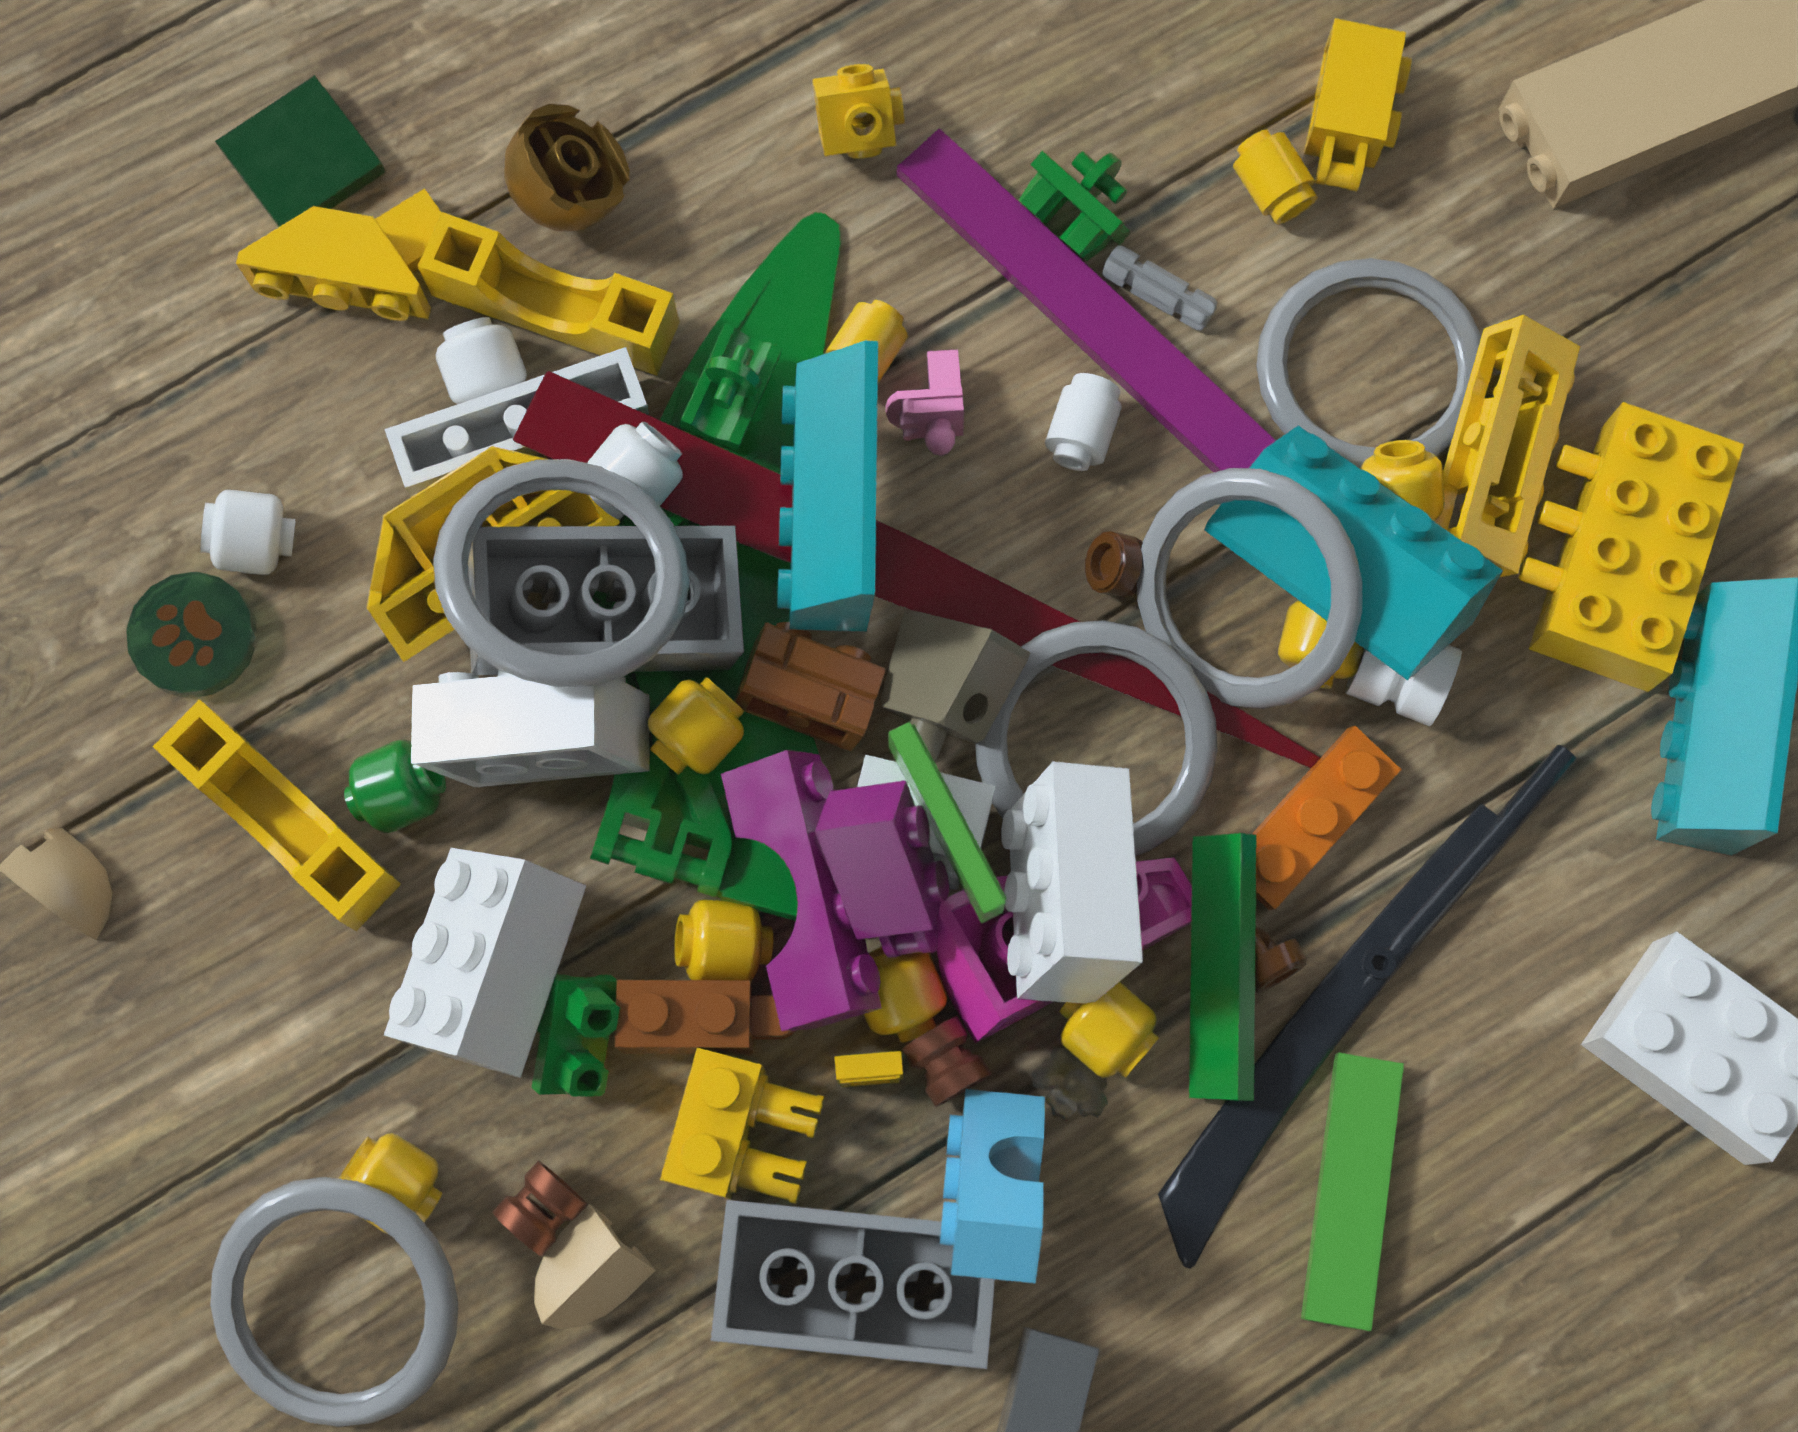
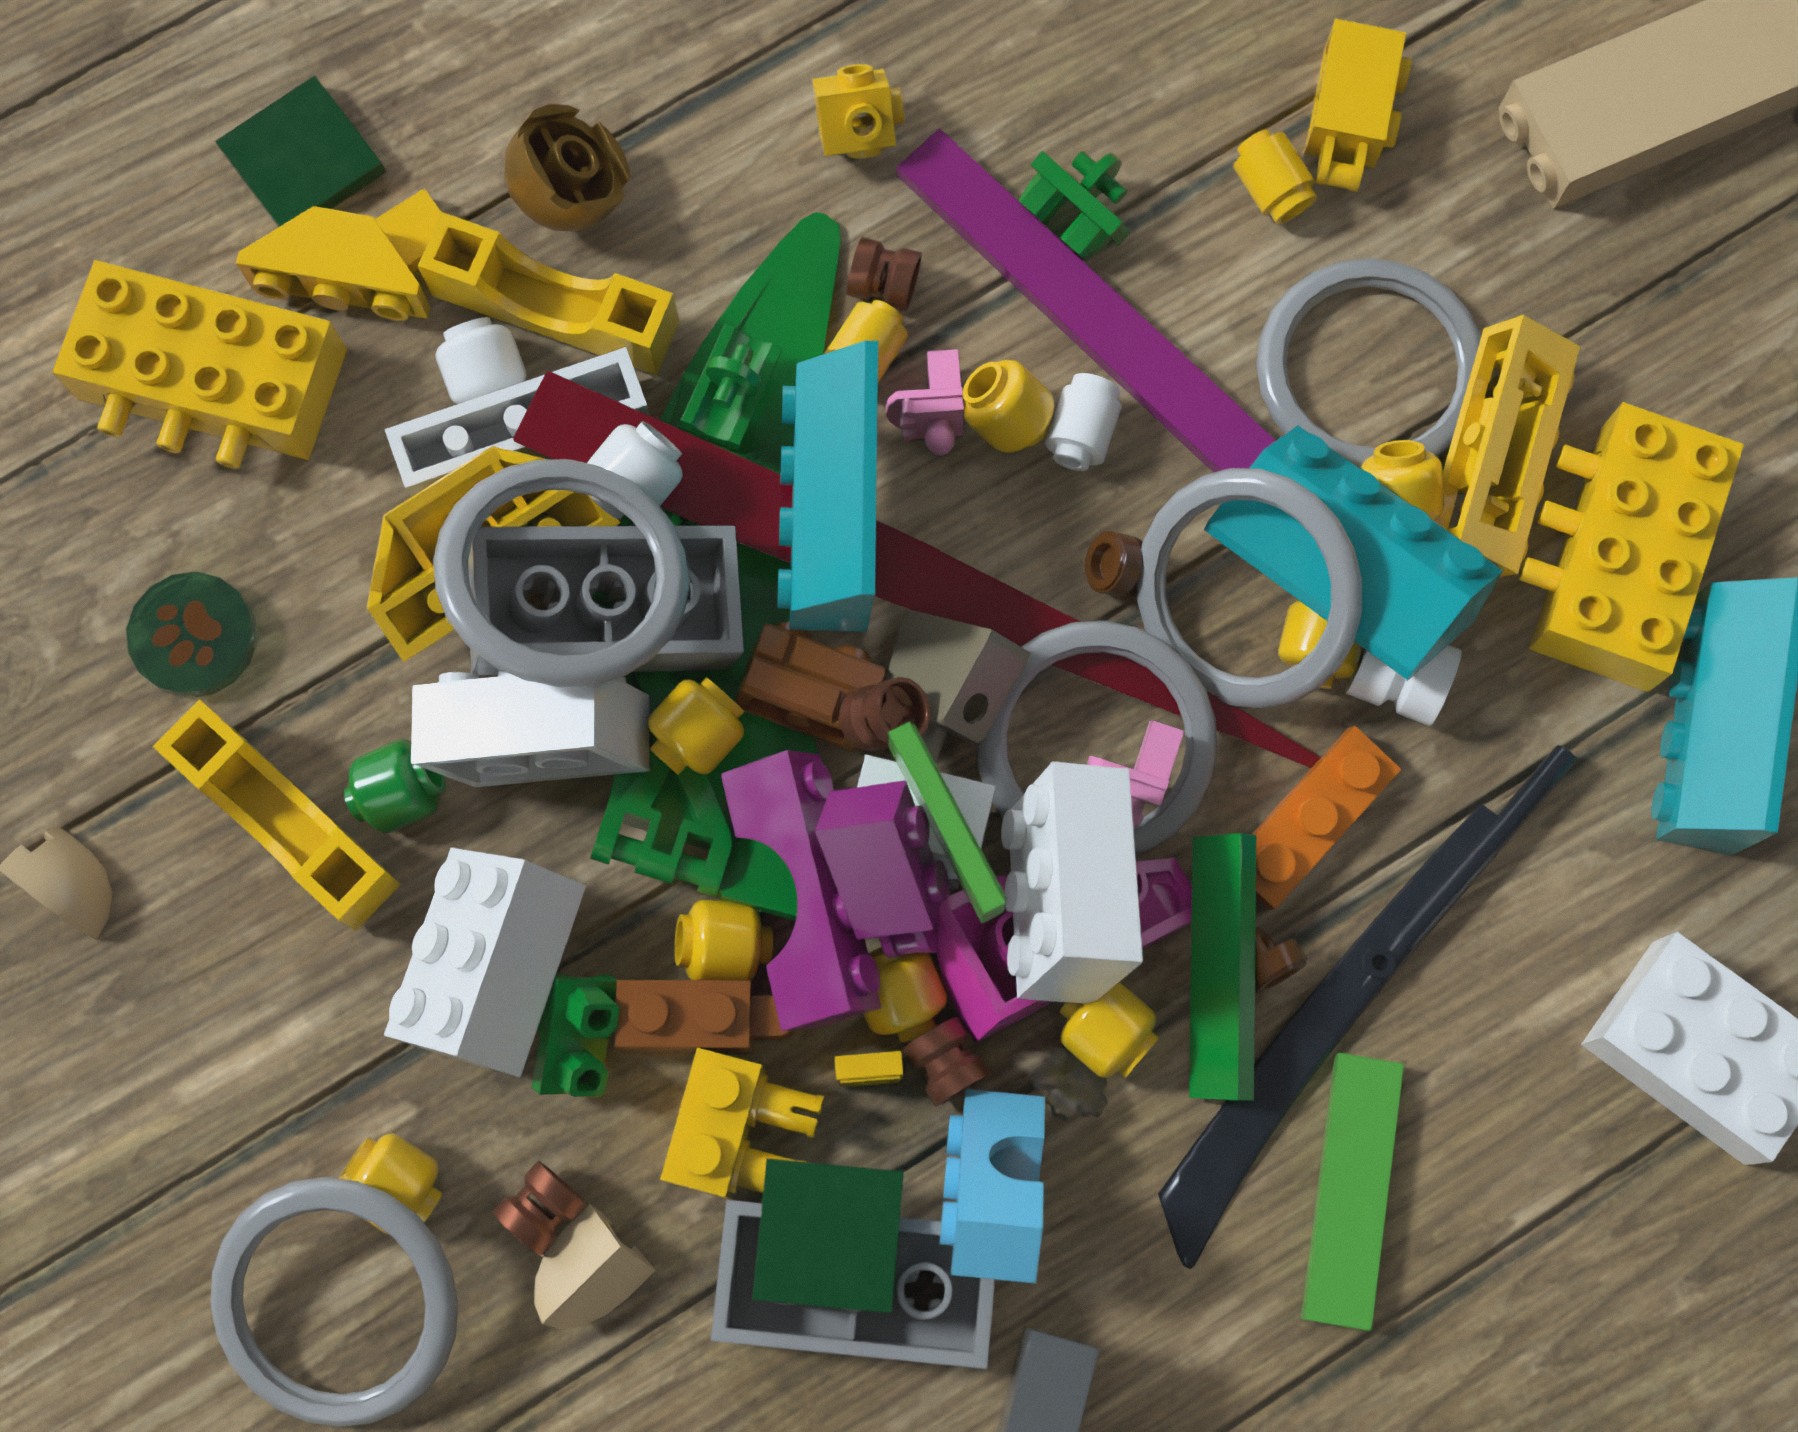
white head [200,490,295,575] -> none
light grey axle [1103,246,1217,330] -> none
none -> yellow piece [52,260,347,469]
none -> dark green tile [752,1158,904,1313]
none -> copper wheel [839,677,930,752]
none -> copper wheel [847,237,922,312]
none -> yellow head [963,359,1054,453]
none -> bright pink piece [1087,721,1184,830]

